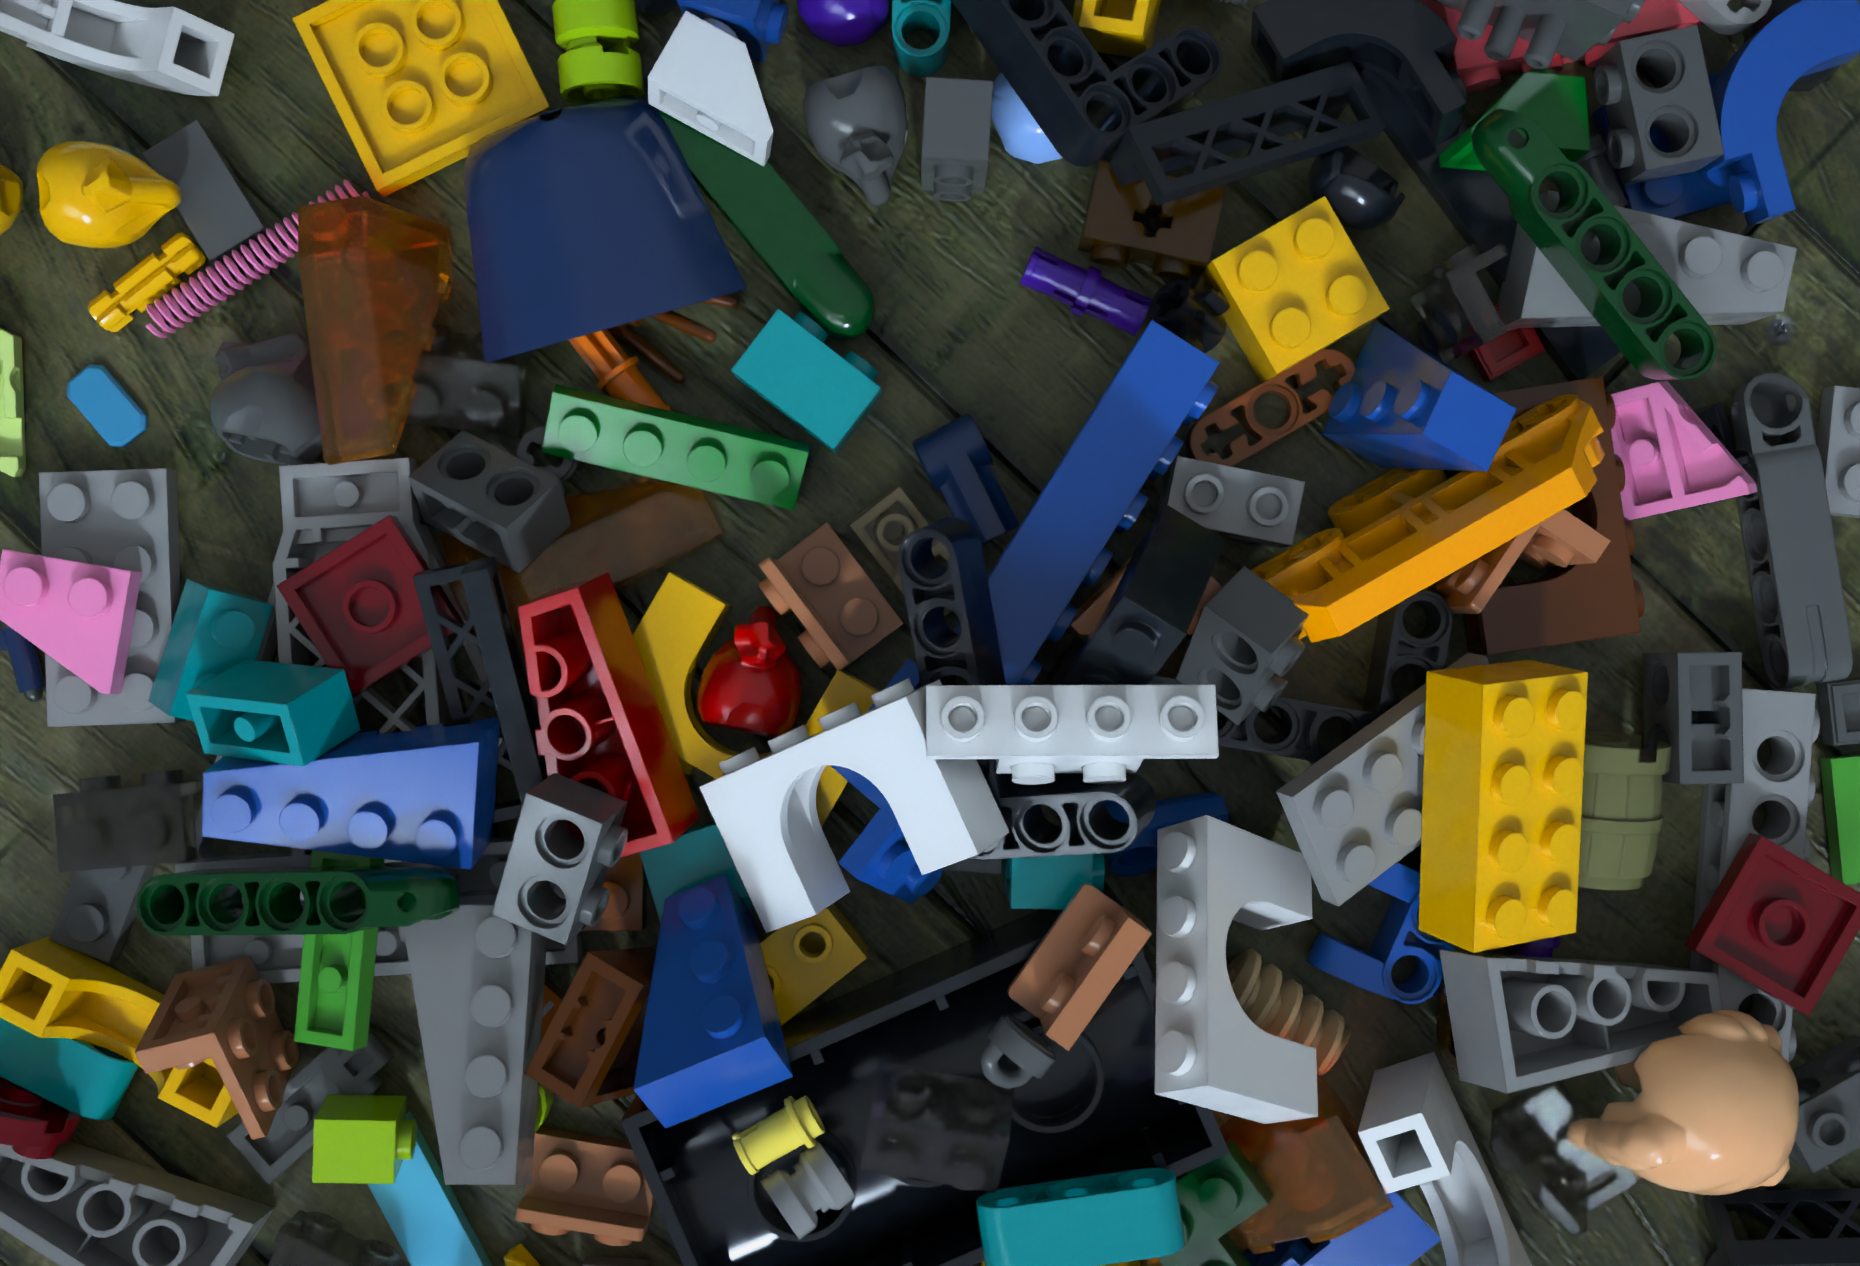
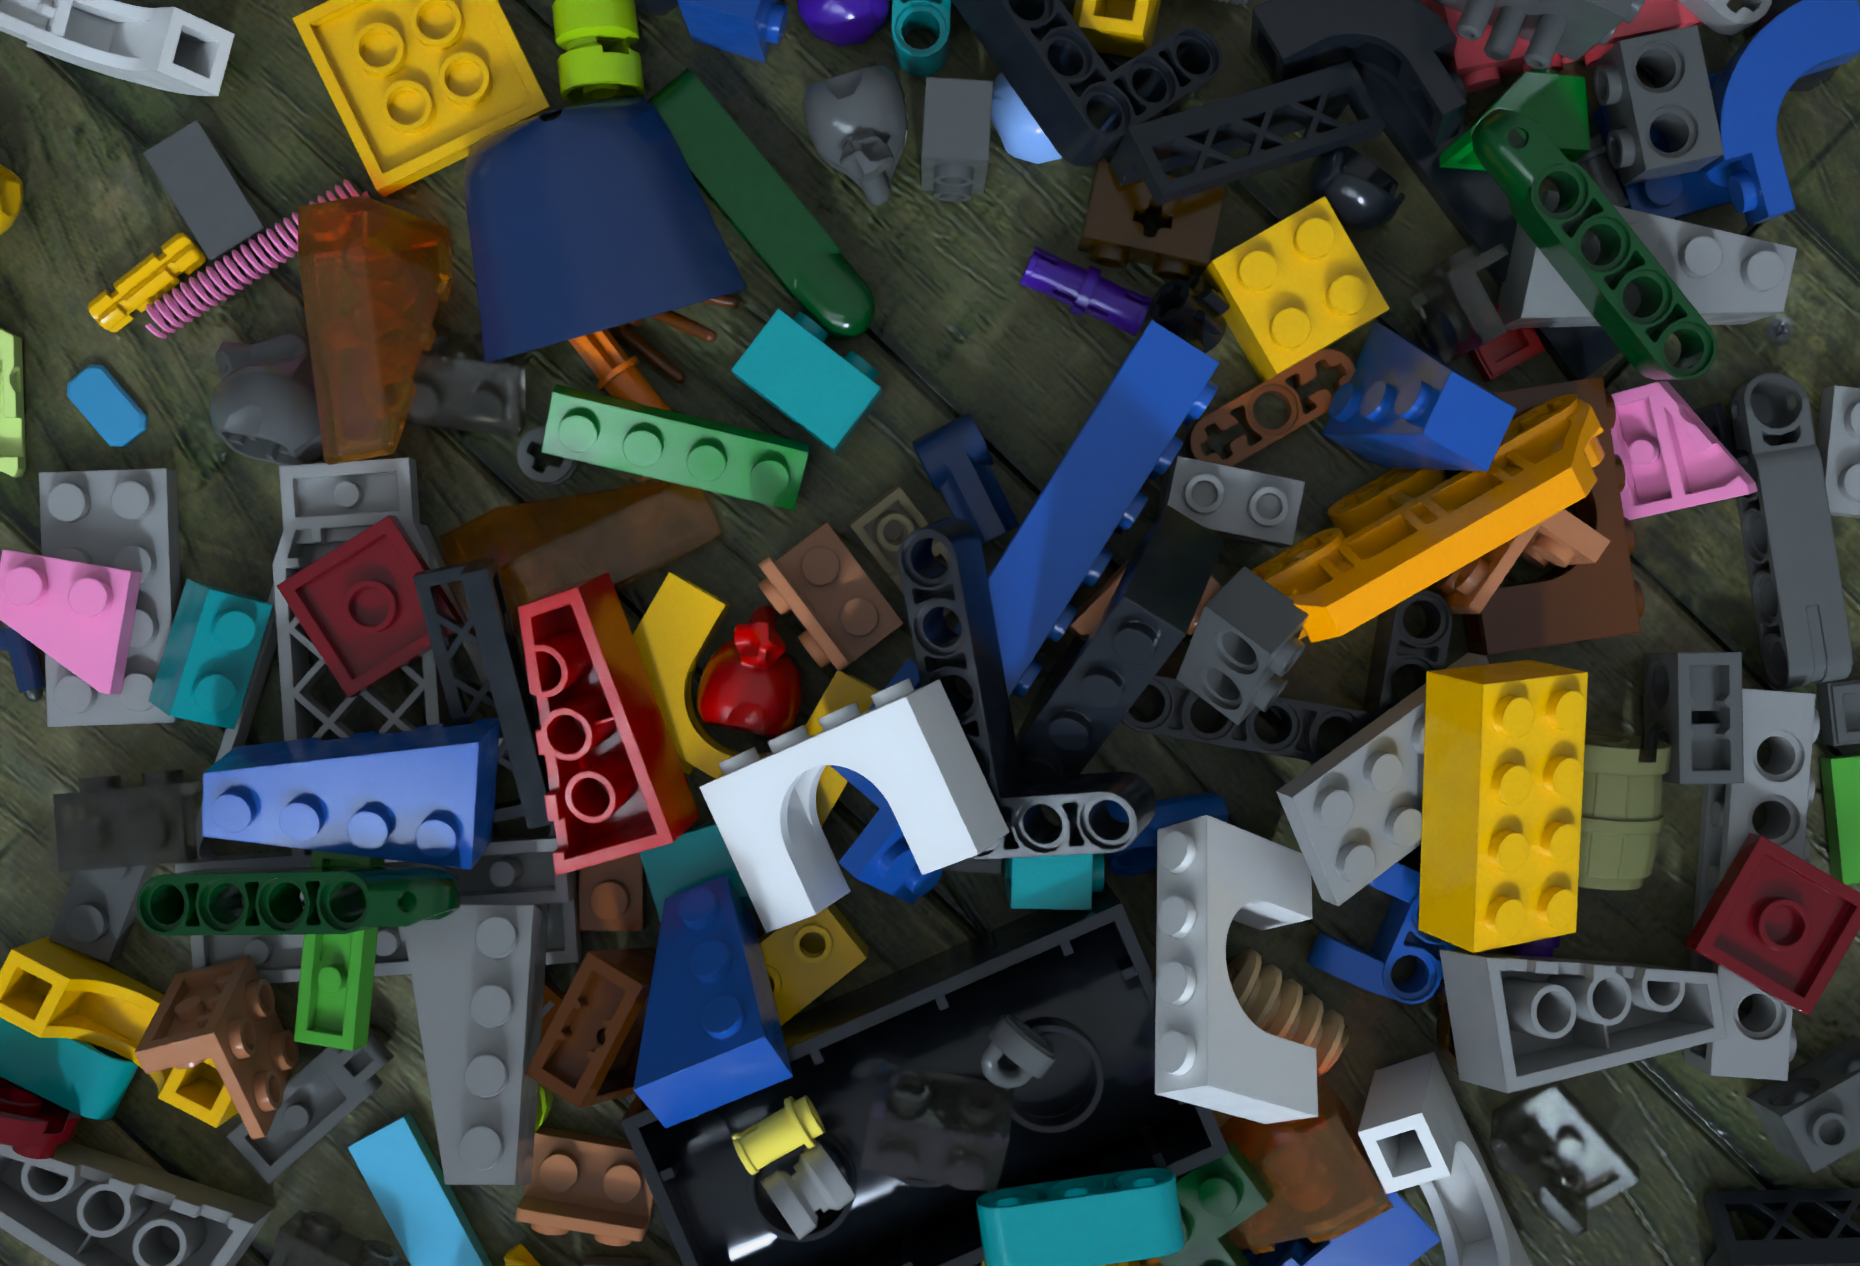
yellow piece [37,141,182,248] -> none
teal brick [185,660,361,767] -> none
lime brick [312,1094,417,1184] -> none
dark grey brick [408,430,572,573] -> none
dark grey brick [492,773,628,945] -> none
white slope [648,11,774,167] -> none
white bracket [926,685,1219,785] -> none
nougat bracket [1008,883,1152,1051] -> none
light nougat piece [1566,1010,1799,1195] -> none

